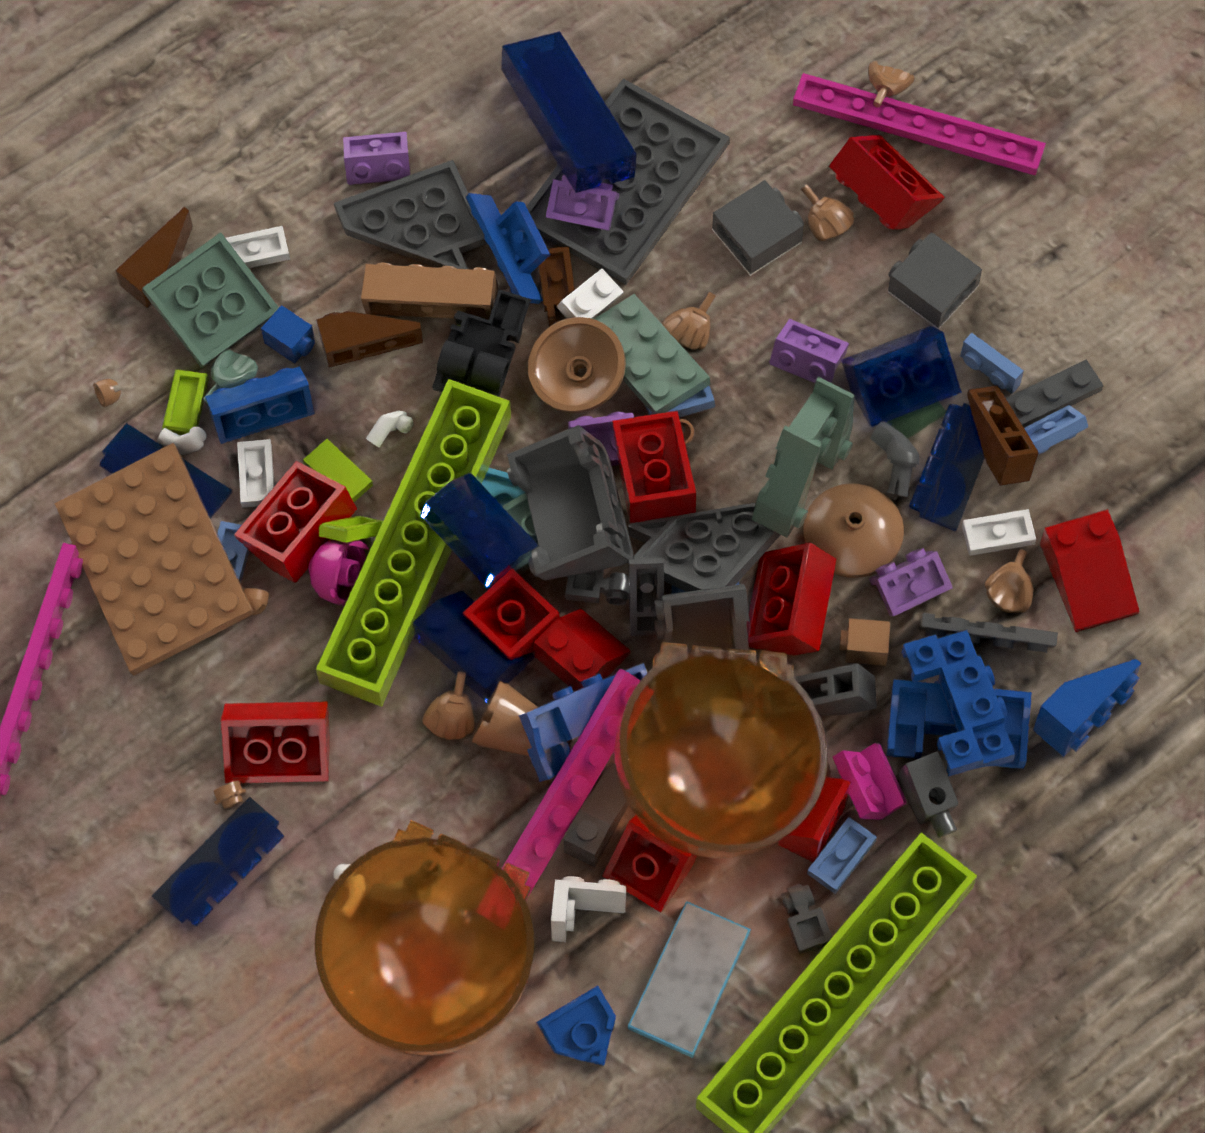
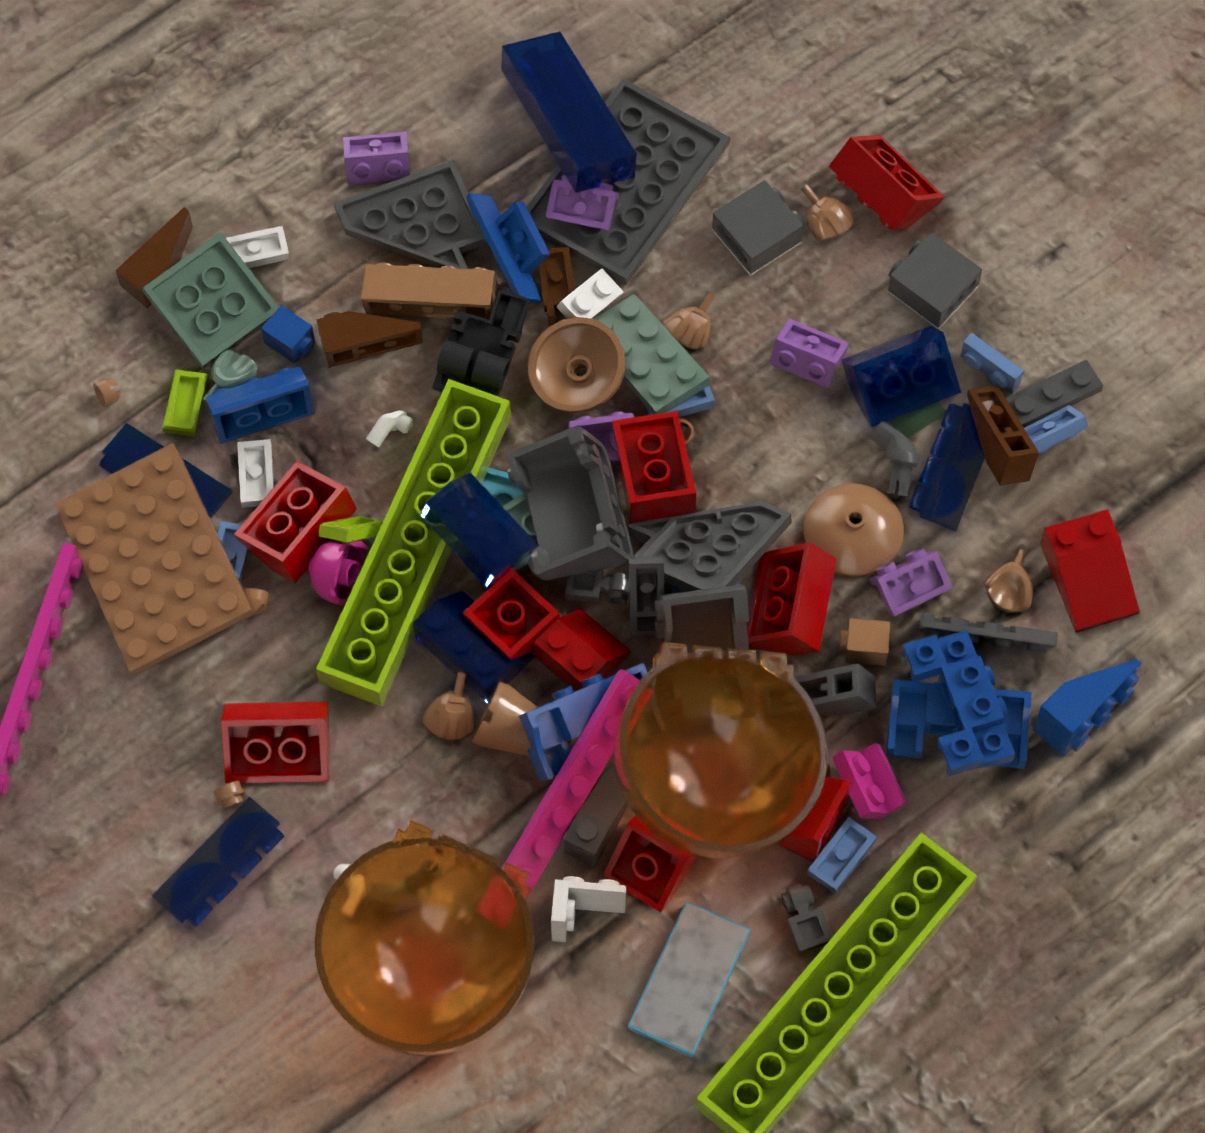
white arm [157,427,207,455] -> none
lime tile [303,439,373,502] -> none
blue plate [536,985,616,1066] -> none
sand green wedge [752,377,855,538] -> none
dark pink plate [793,73,1046,176] -> none
medium nougat piece [868,61,915,107] -> none
dark grey torso [896,751,958,838] -> none
white plate [962,509,1036,556] -> none

